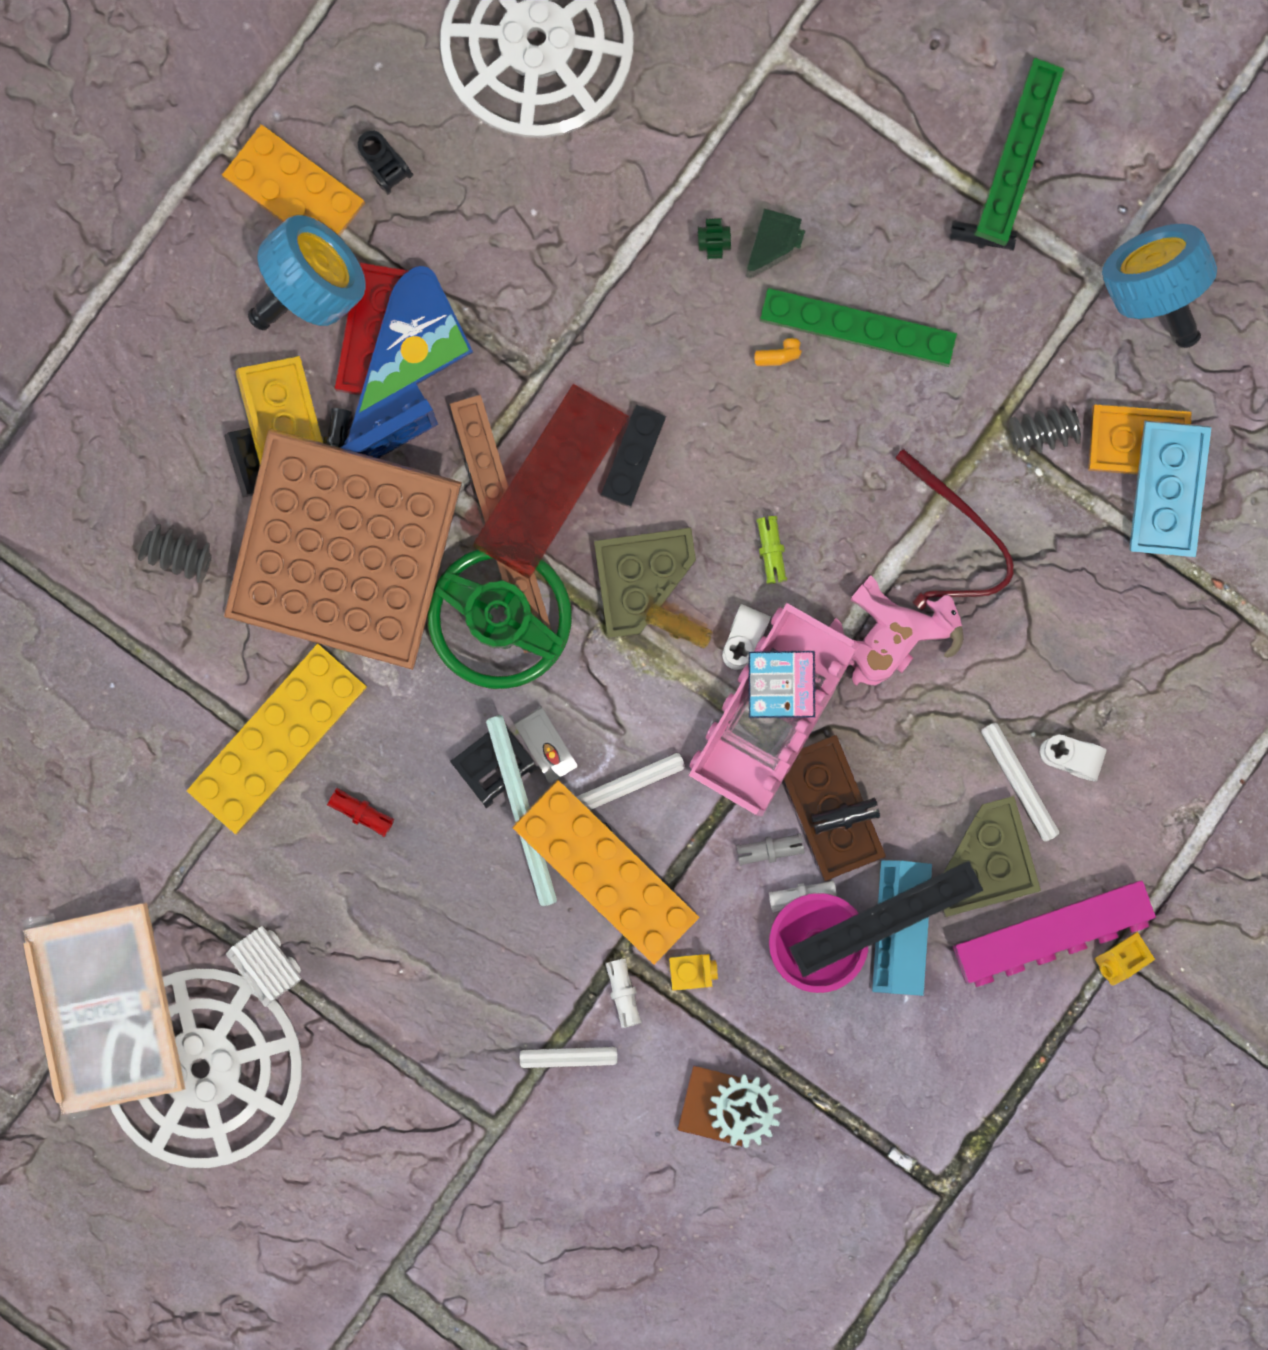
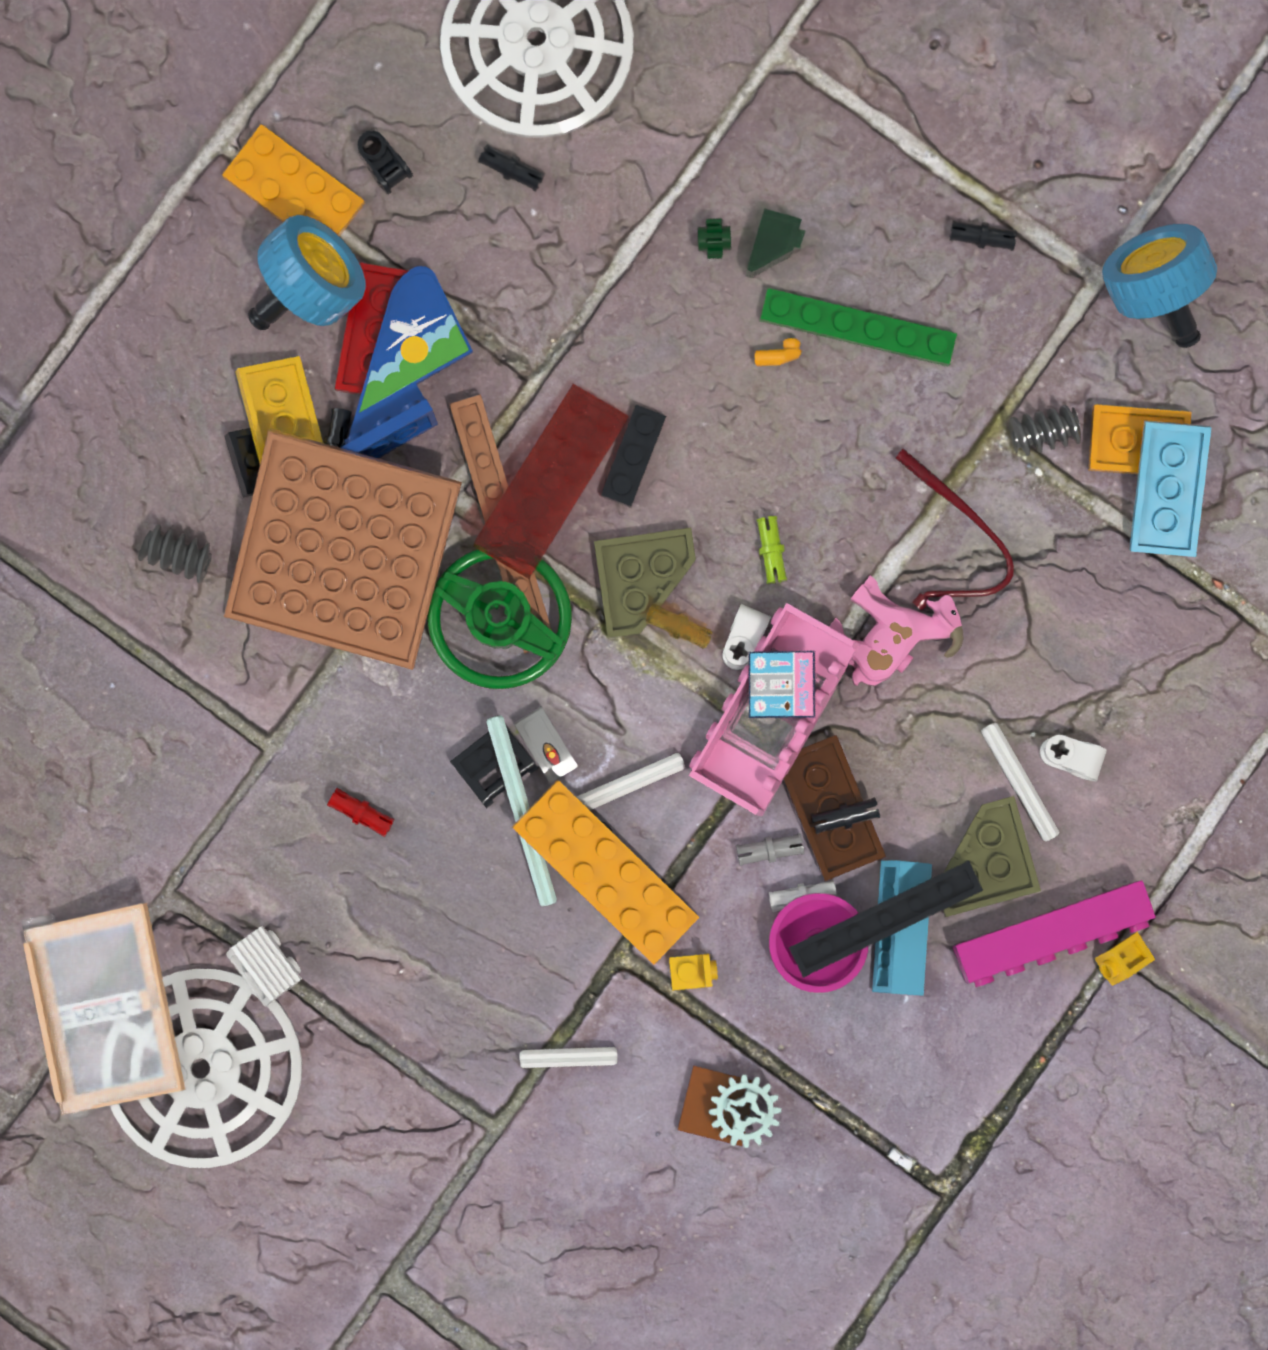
yellow plate [186,643,368,835] -> none
white pin [605,959,642,1028] -> none
green plate [974,58,1065,246] -> none
none -> black pin [478,144,545,192]

